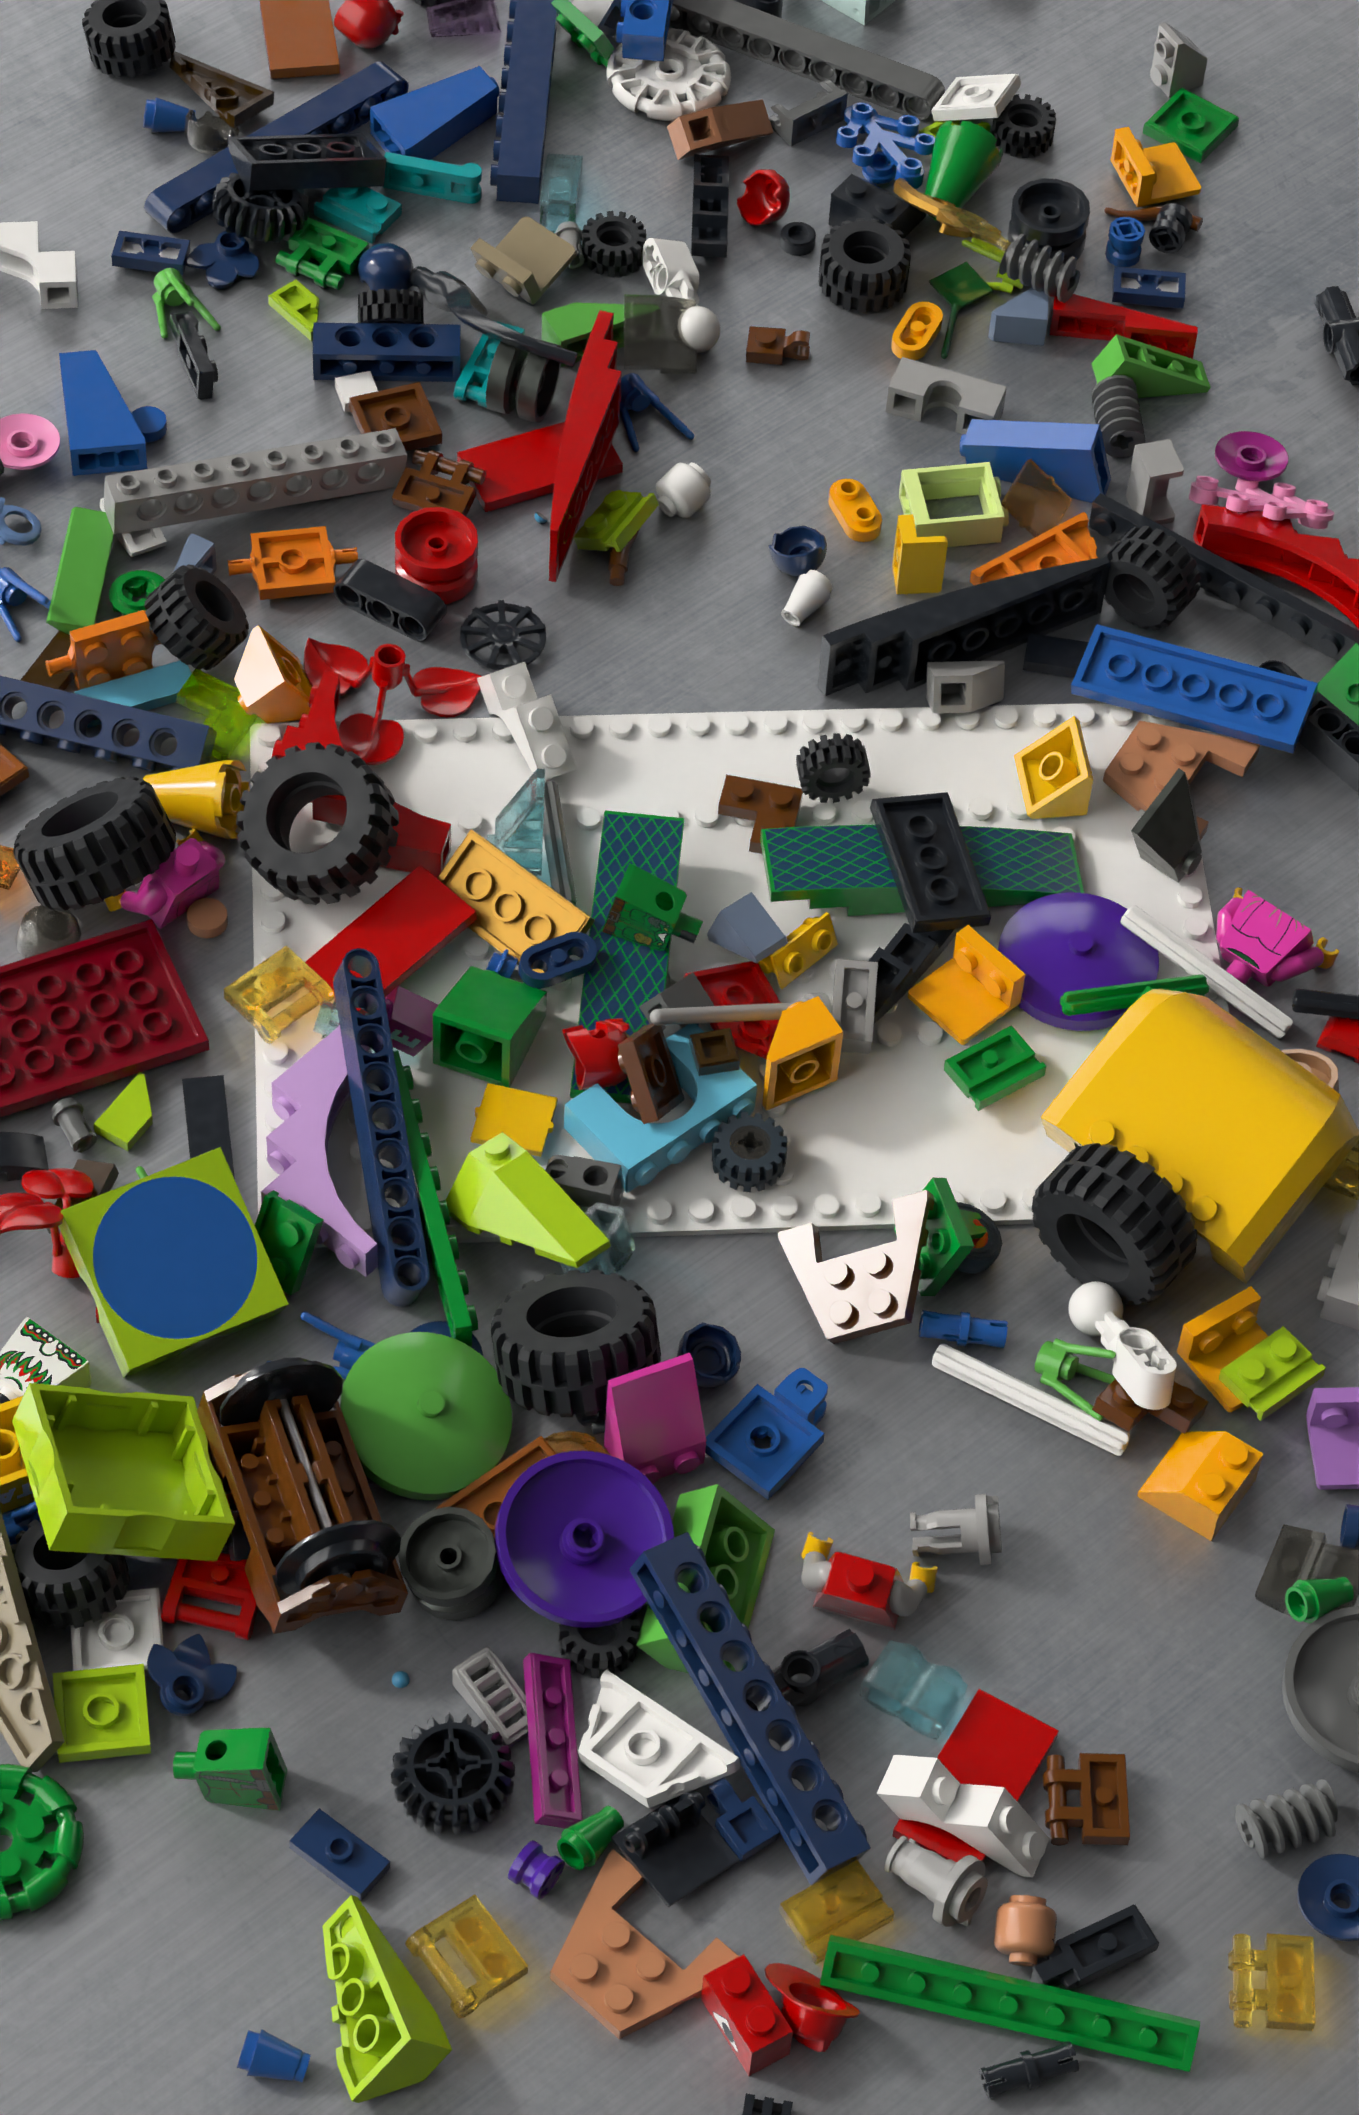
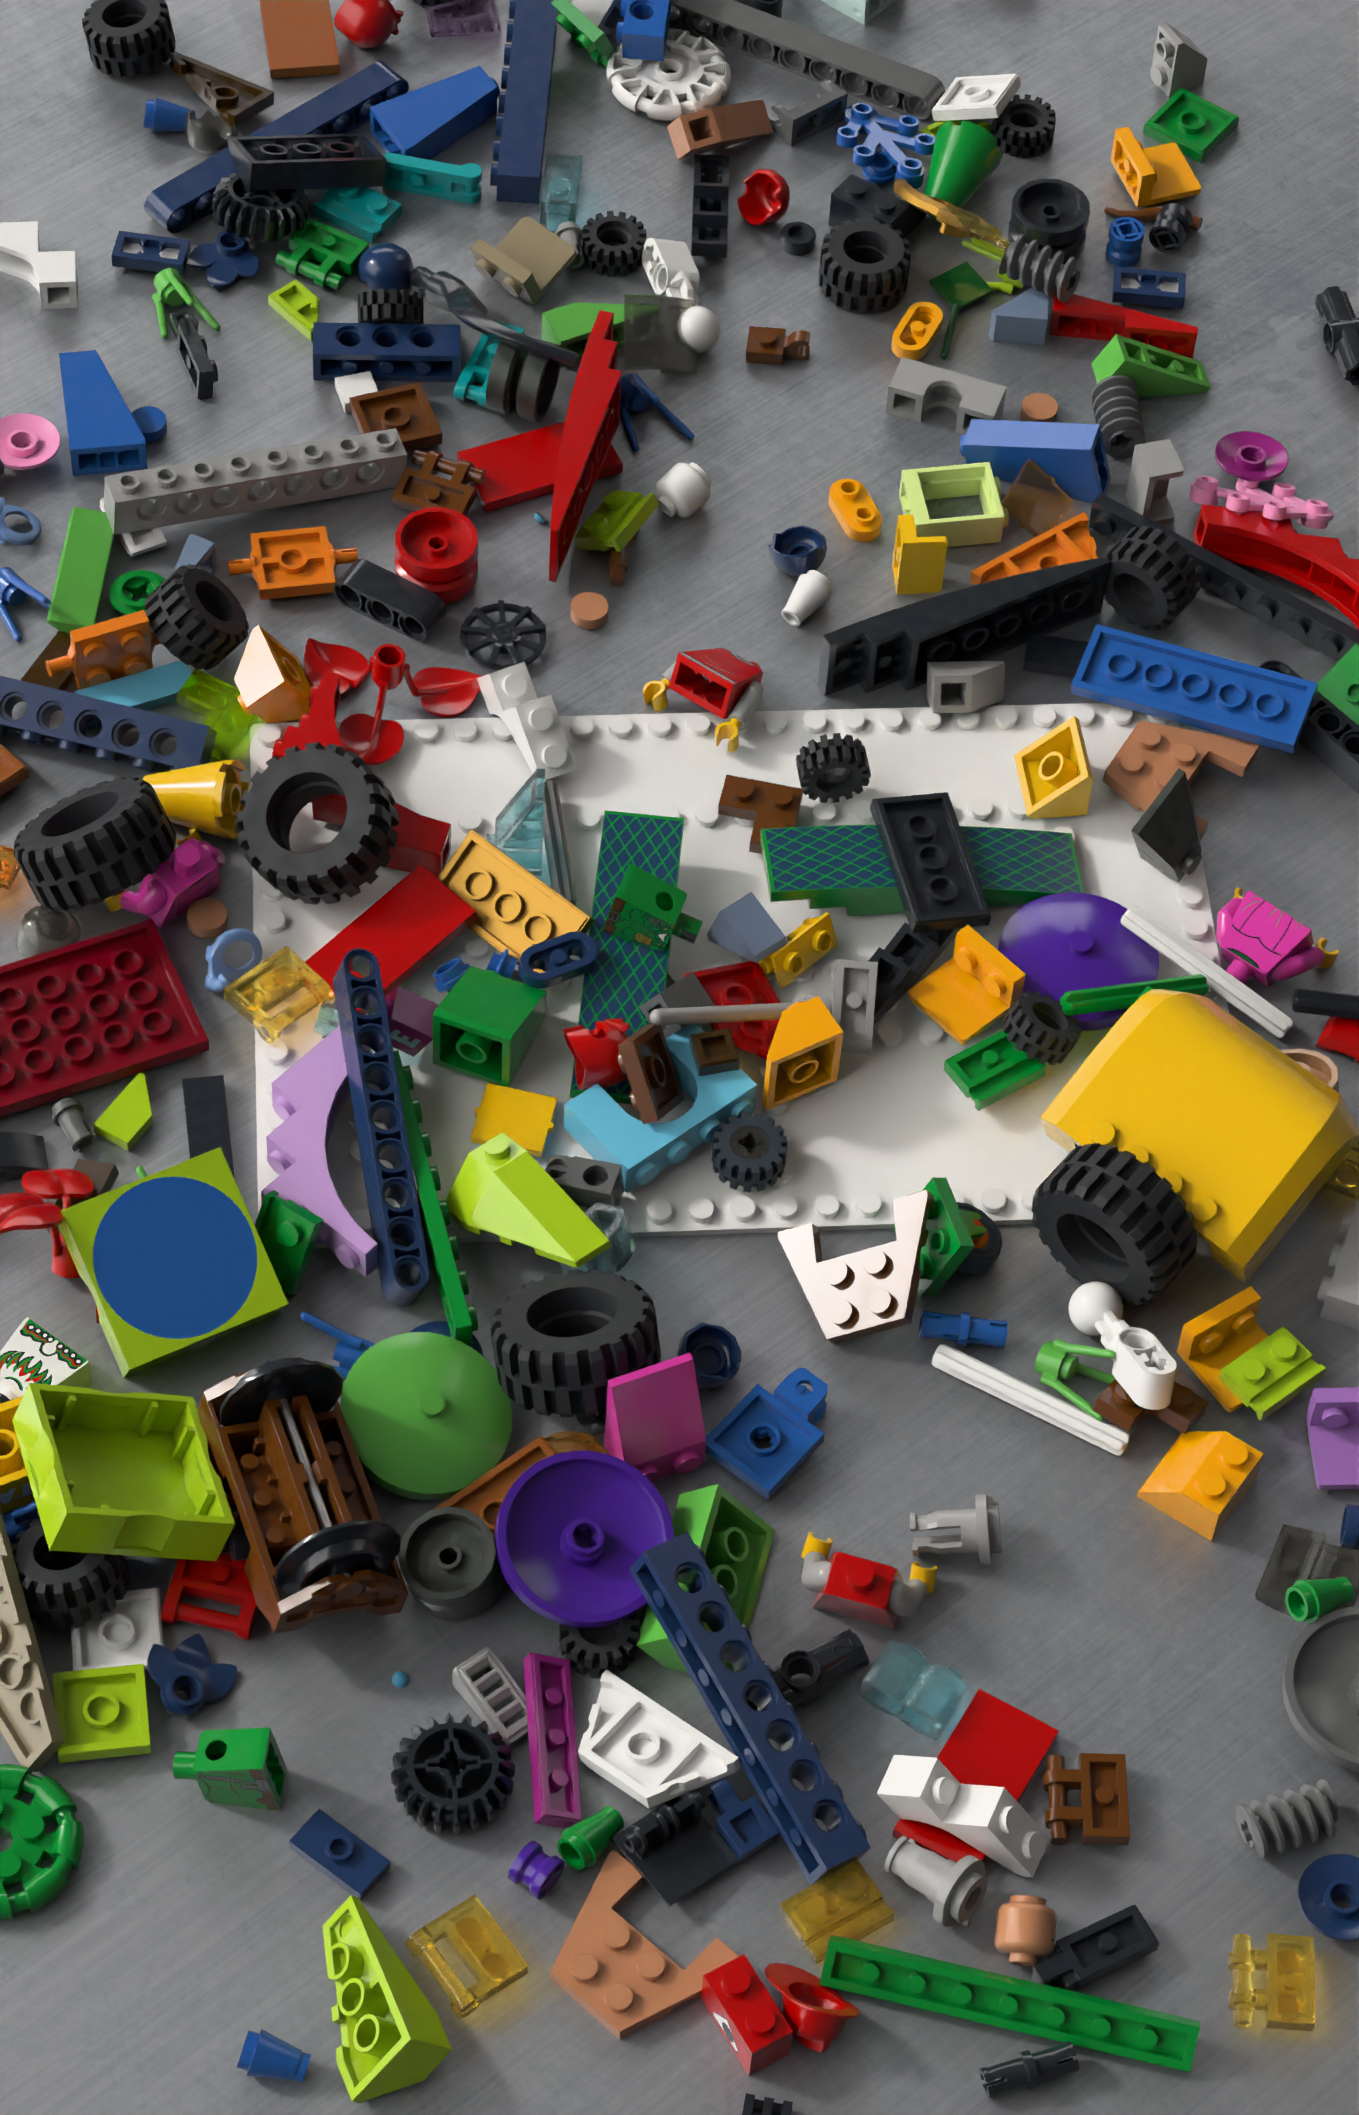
none -> medium blue piece [205,928,263,993]
none -> blue plate [433,958,470,993]
none -> nougat tile [570,592,609,629]
none -> red torso [643,648,763,753]
none -> black tyre [1002,991,1082,1065]
none -> nougat tile [1020,393,1058,422]

